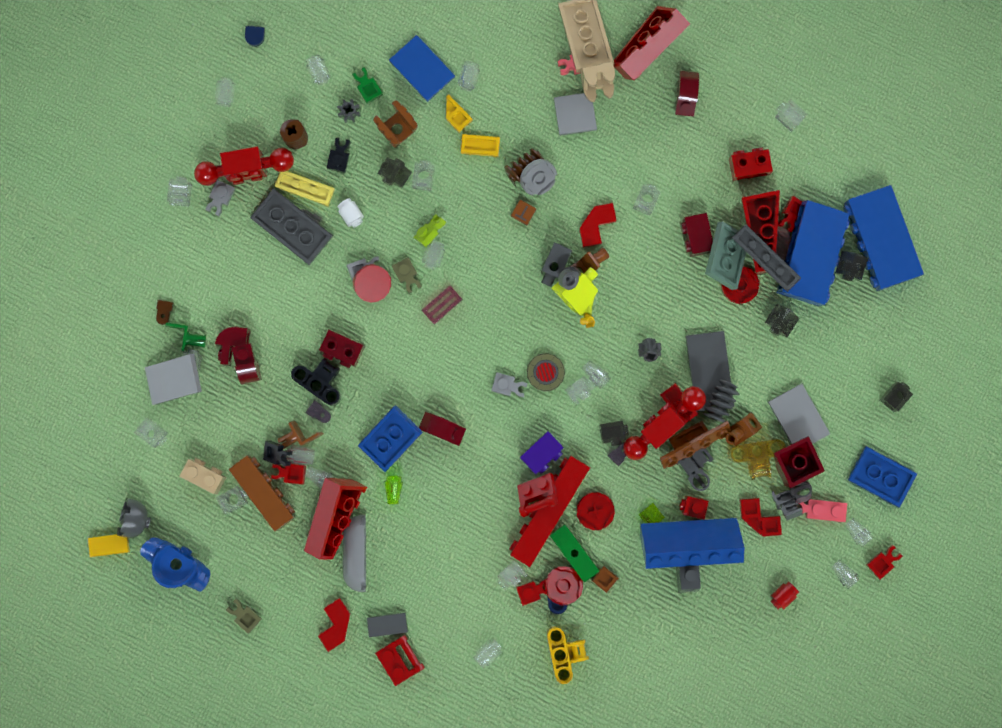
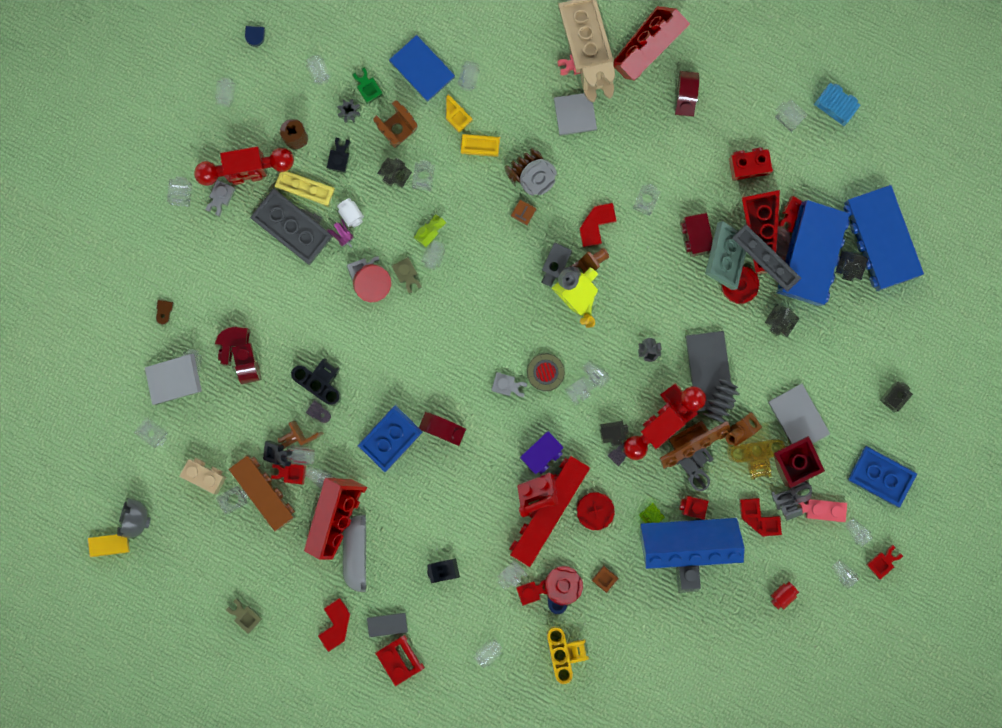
blue piece [140,537,211,592] -> none
green bracket [165,323,206,352] -> none
dark red brick [319,329,365,369] -> none
clear neon green cone [384,476,403,504] -> none
clear pink tile [422,286,463,325] -> none
green tile [549,524,599,583] -> none
none -> flat silver piece [327,219,354,247]
none -> black bracket [427,558,460,584]
none -> dark azure brick [814,83,861,126]

